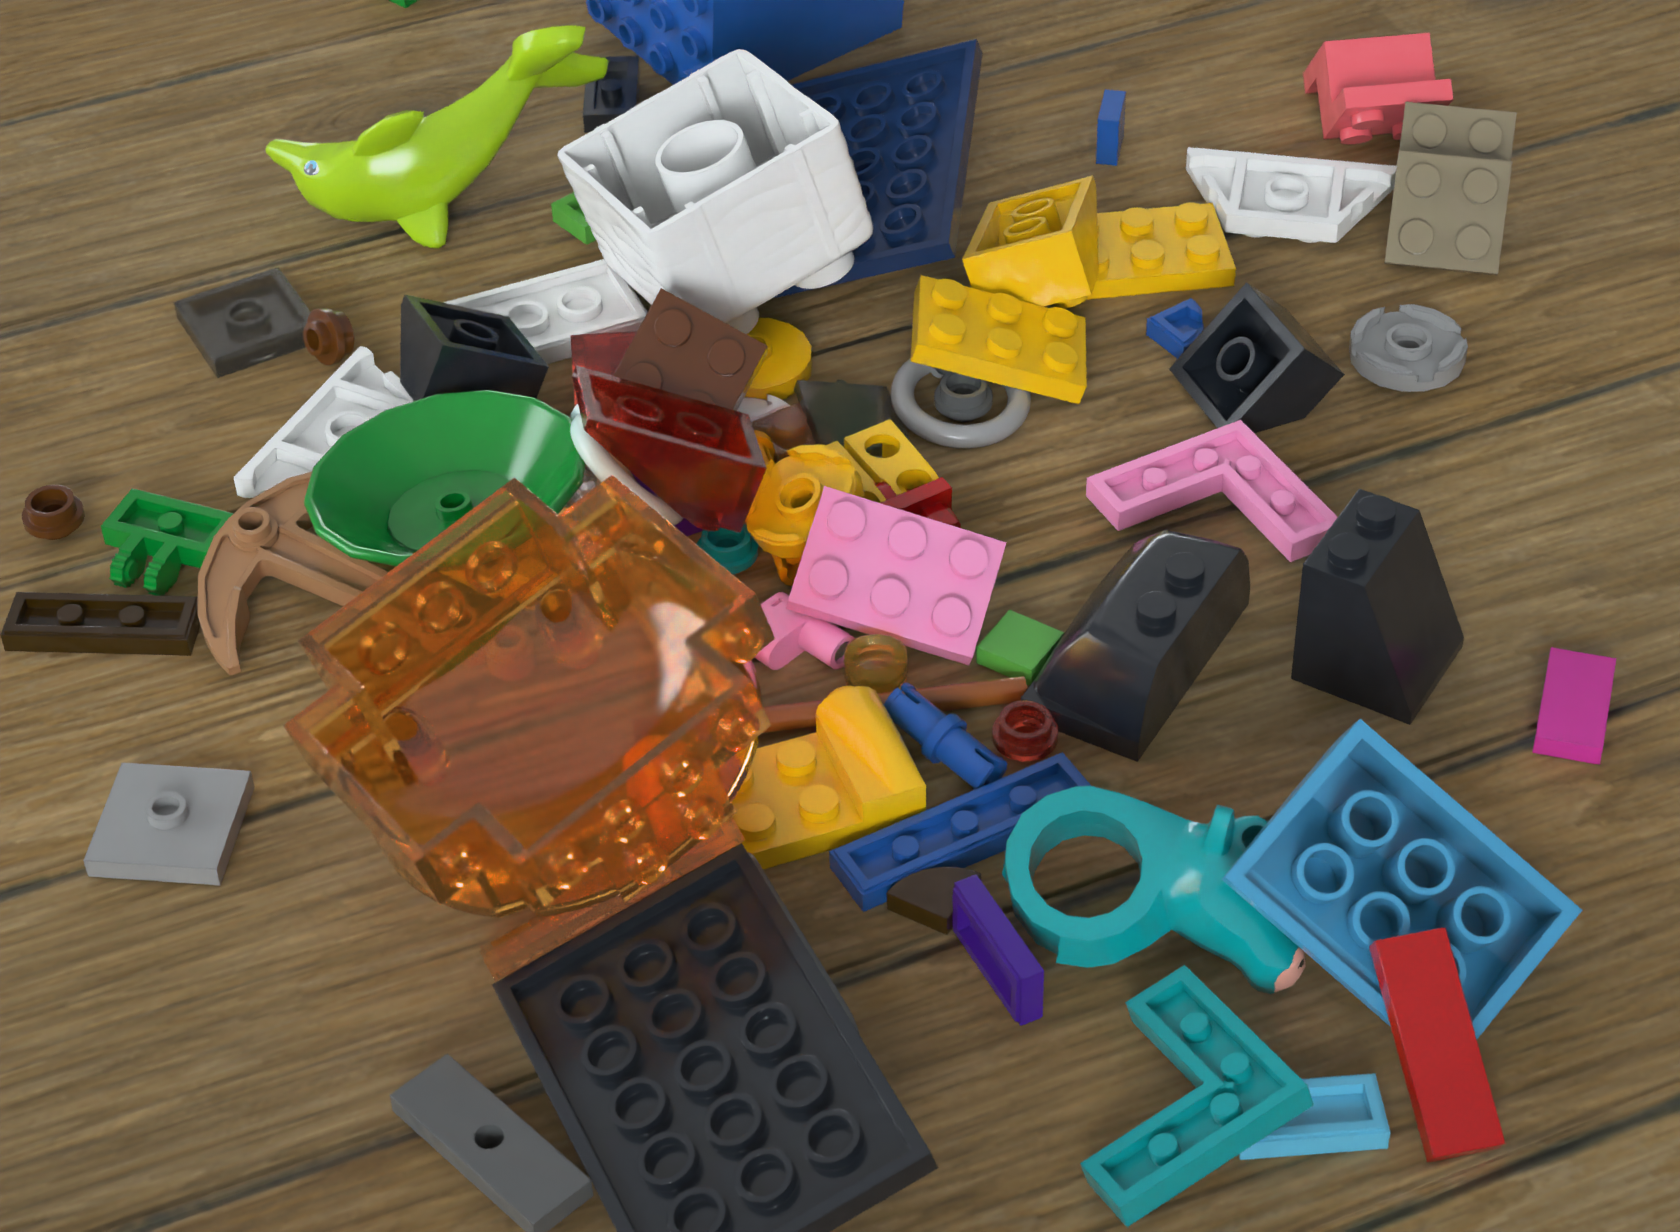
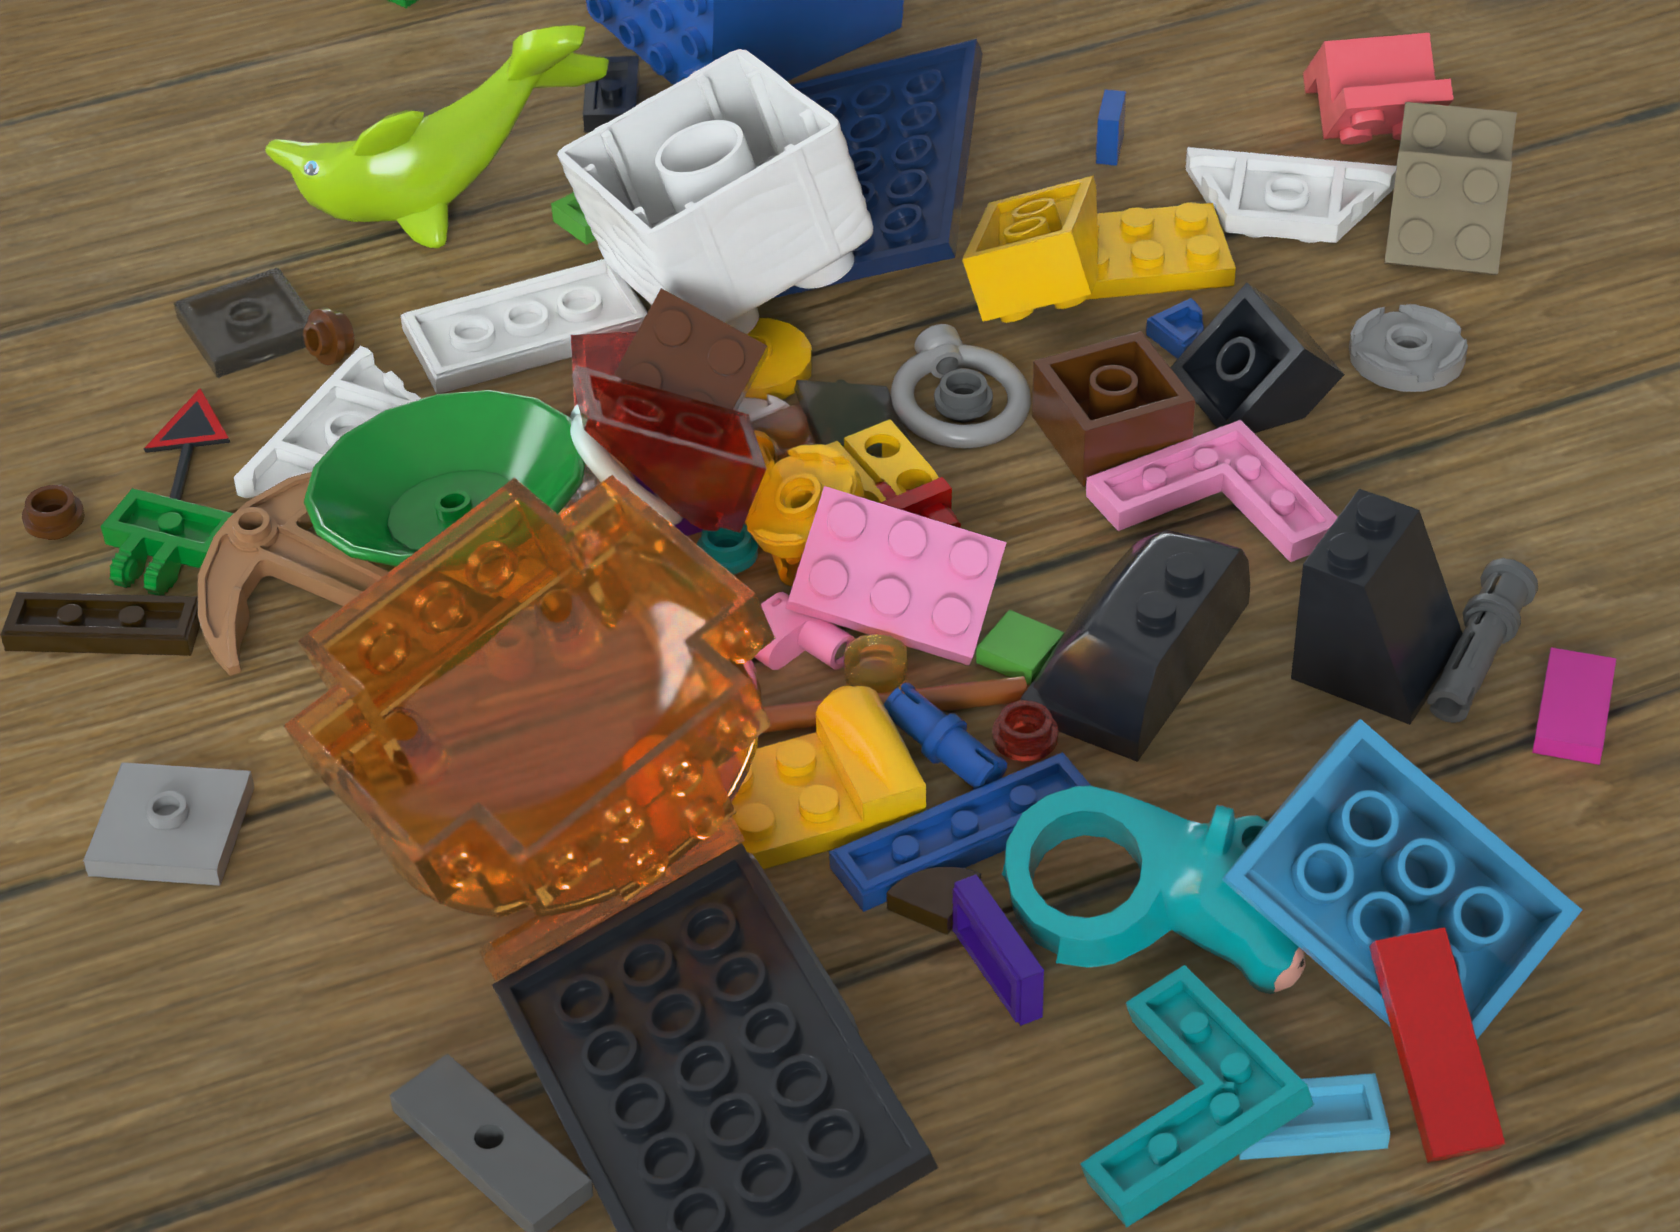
black slope [400,295,549,401] -> none
yellow plate [910,275,1087,404] -> none
none -> piece [144,388,230,500]
none -> reddish brown brick [1032,331,1195,487]
none -> dark grey pin [1427,558,1538,723]

